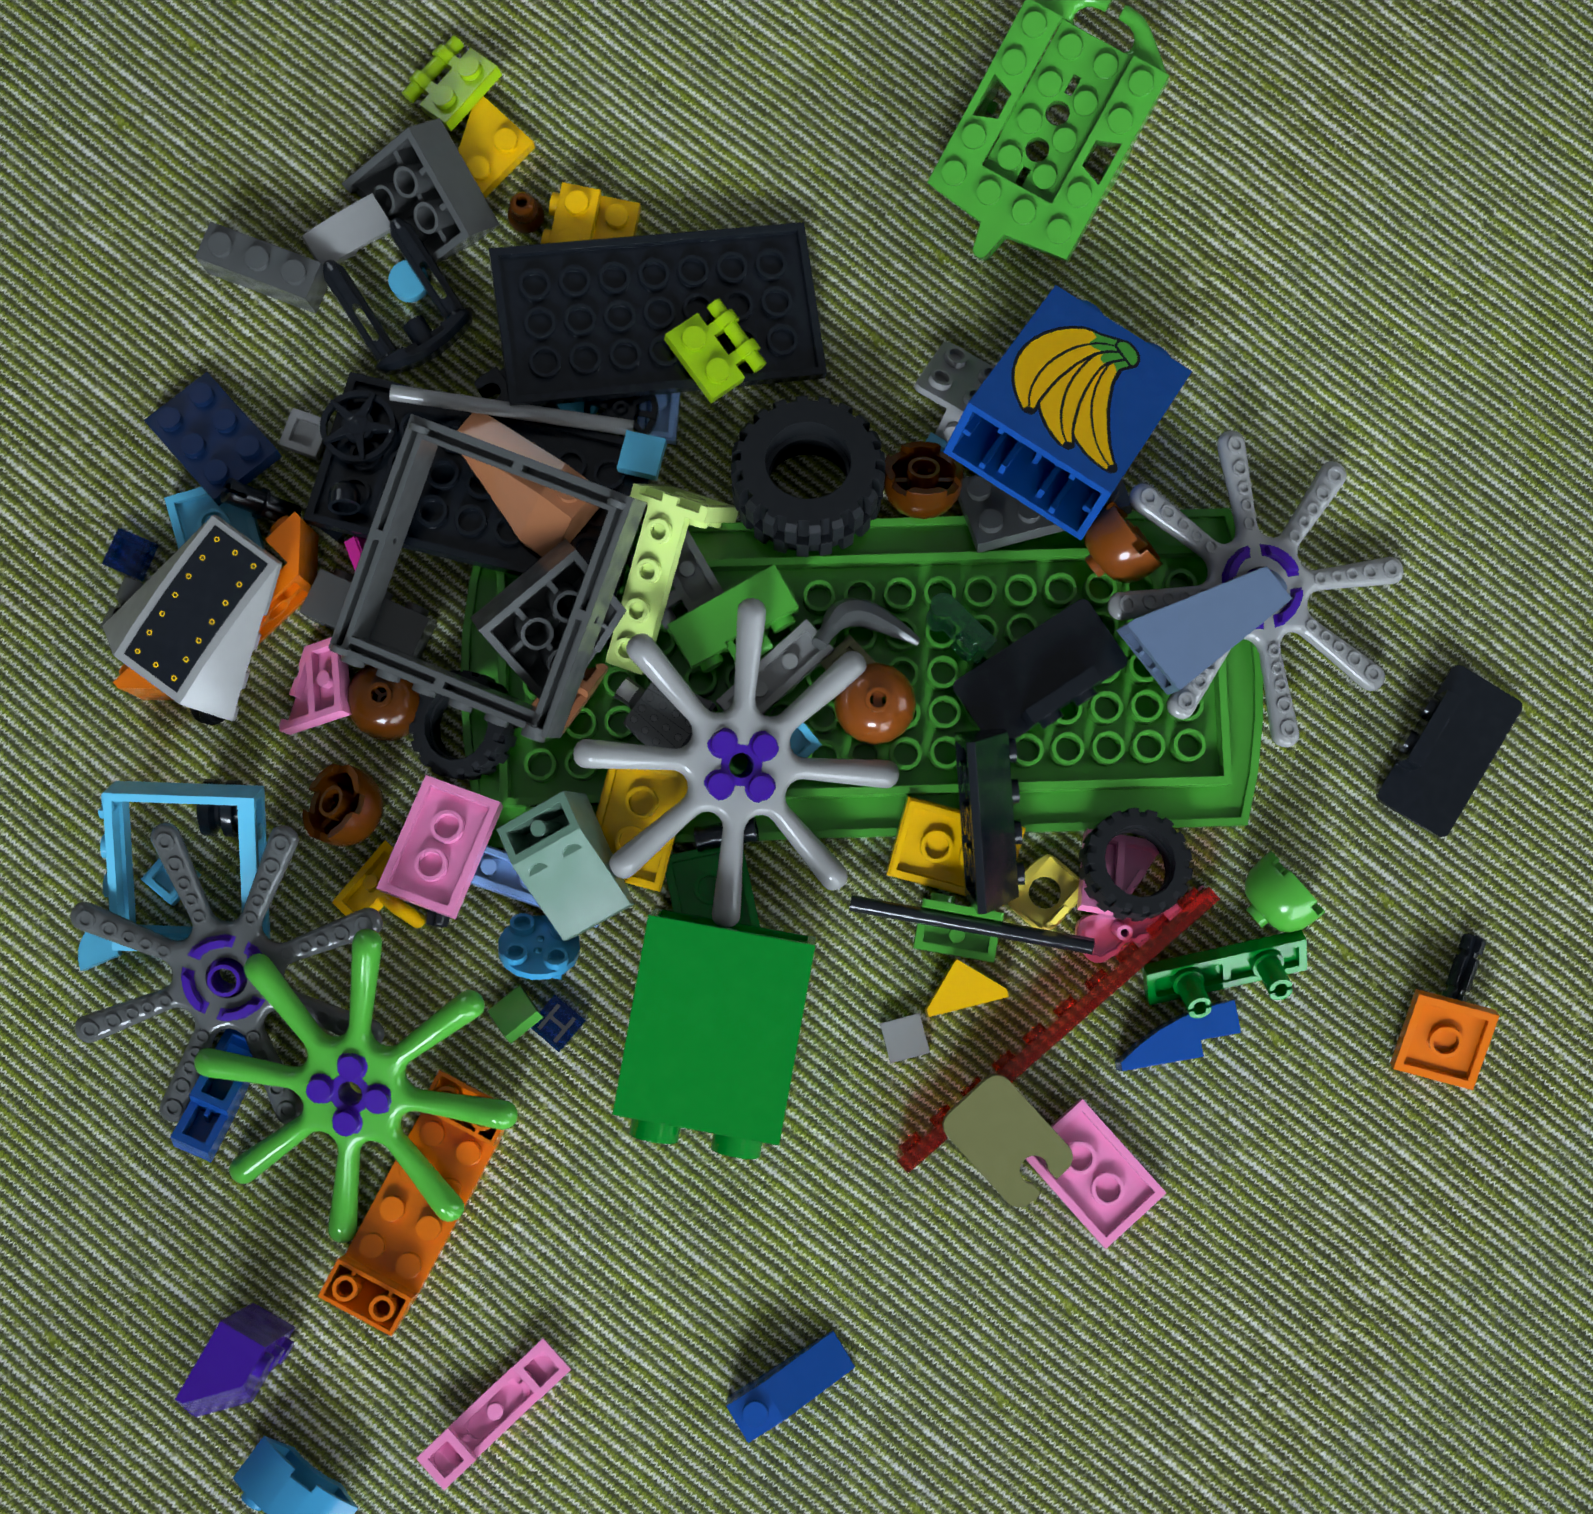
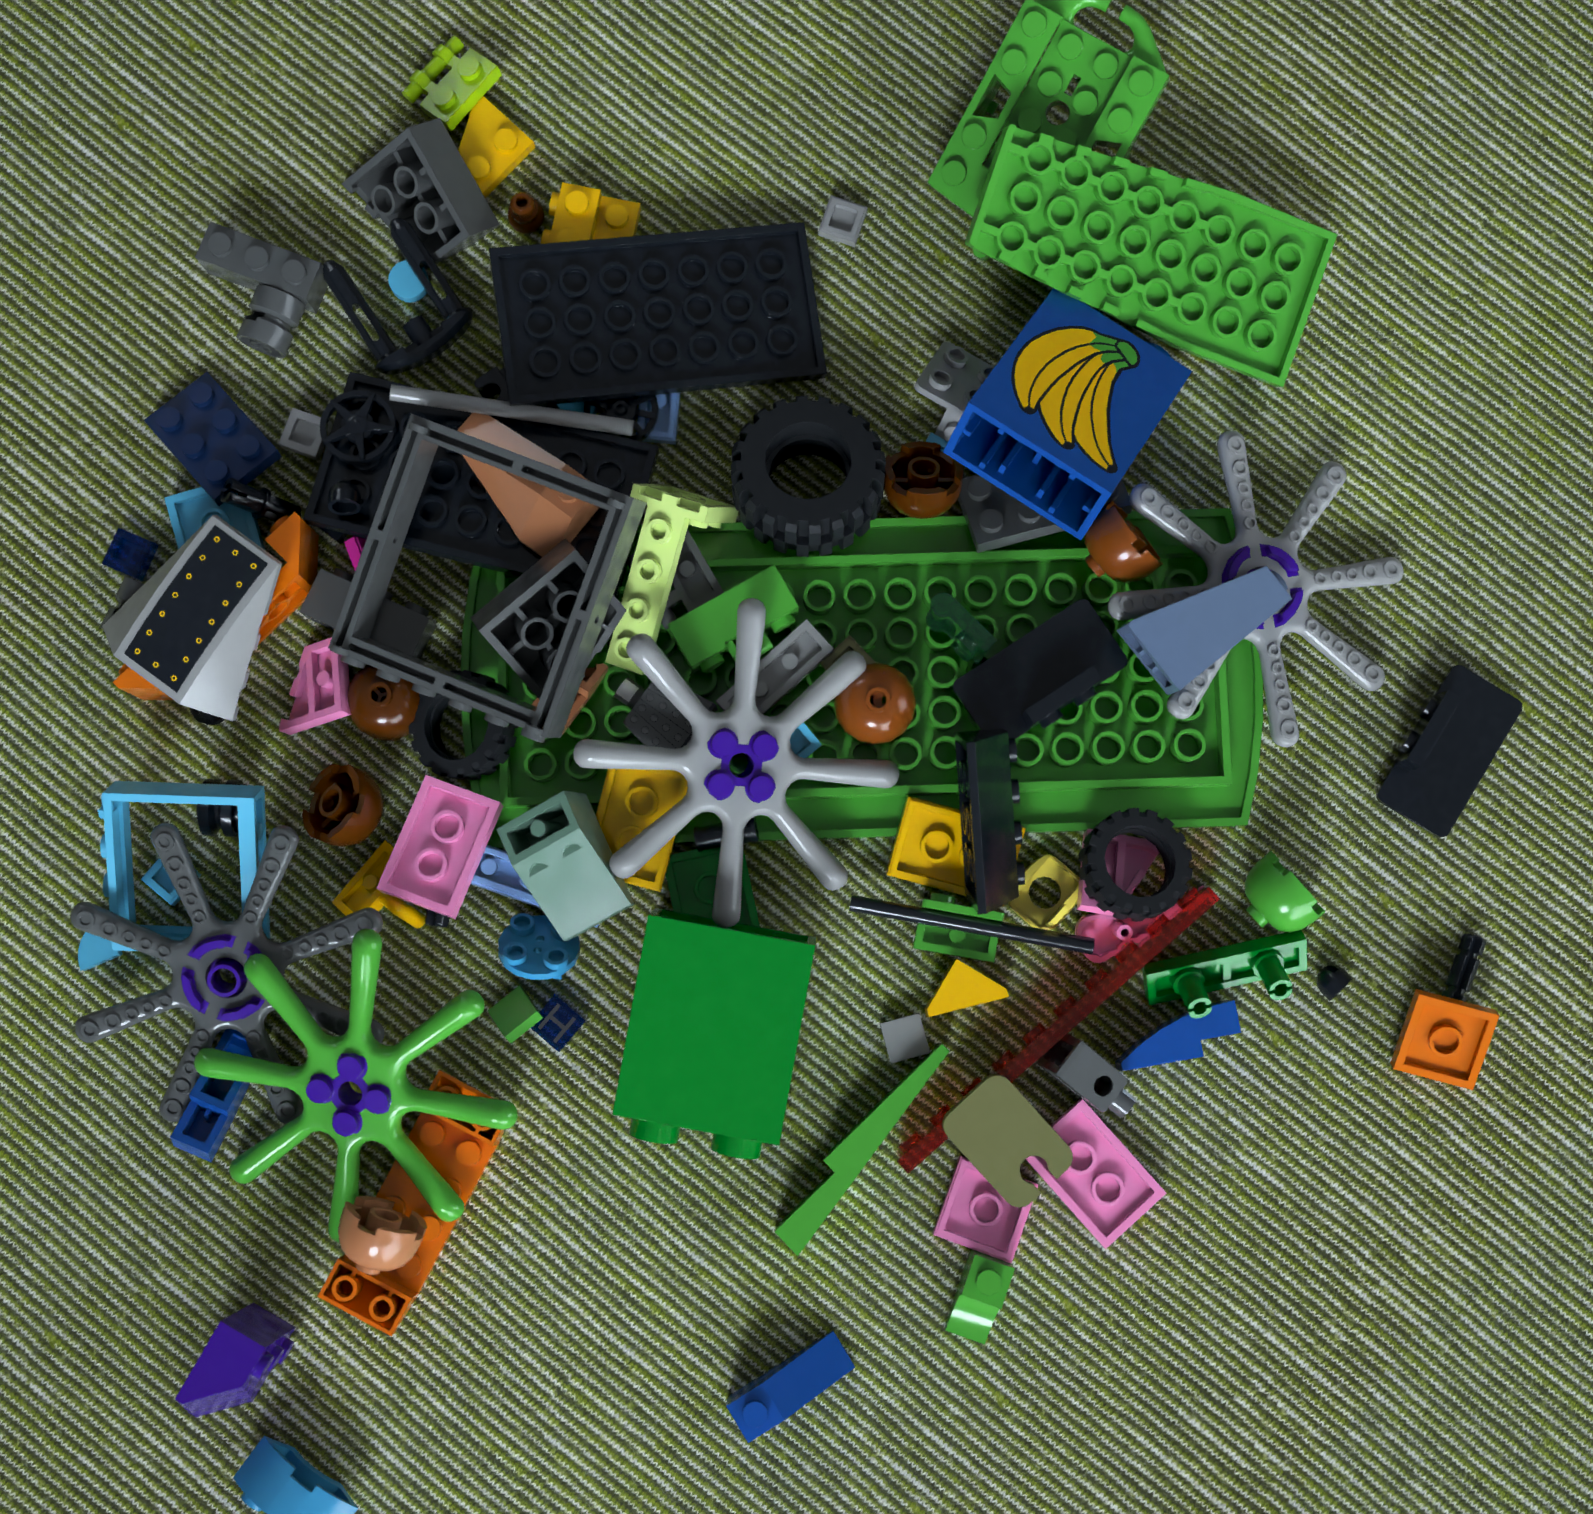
light grey slope [302,193,390,265] -> none
bright pink slope [416,1338,571,1490] -> none
medium azure tile [617,430,667,481] -> none
lime plate [664,298,767,404] -> none
dark grey piece [811,597,920,650] -> none
none -> dark grey wheel [236,285,306,359]
none -> nougat cylinder [338,1196,427,1275]
none -> bright green slope [774,1043,949,1256]
none -> light grey tile [818,195,868,247]
none -> bright pink tile [932,1155,1039,1263]
none -> bright green arch [944,1249,1015,1345]
none -> bright green wing [965,124,1338,387]
none -> dark grey torso [1036,1031,1135,1118]
none -> black hinge [1316,965,1353,1001]

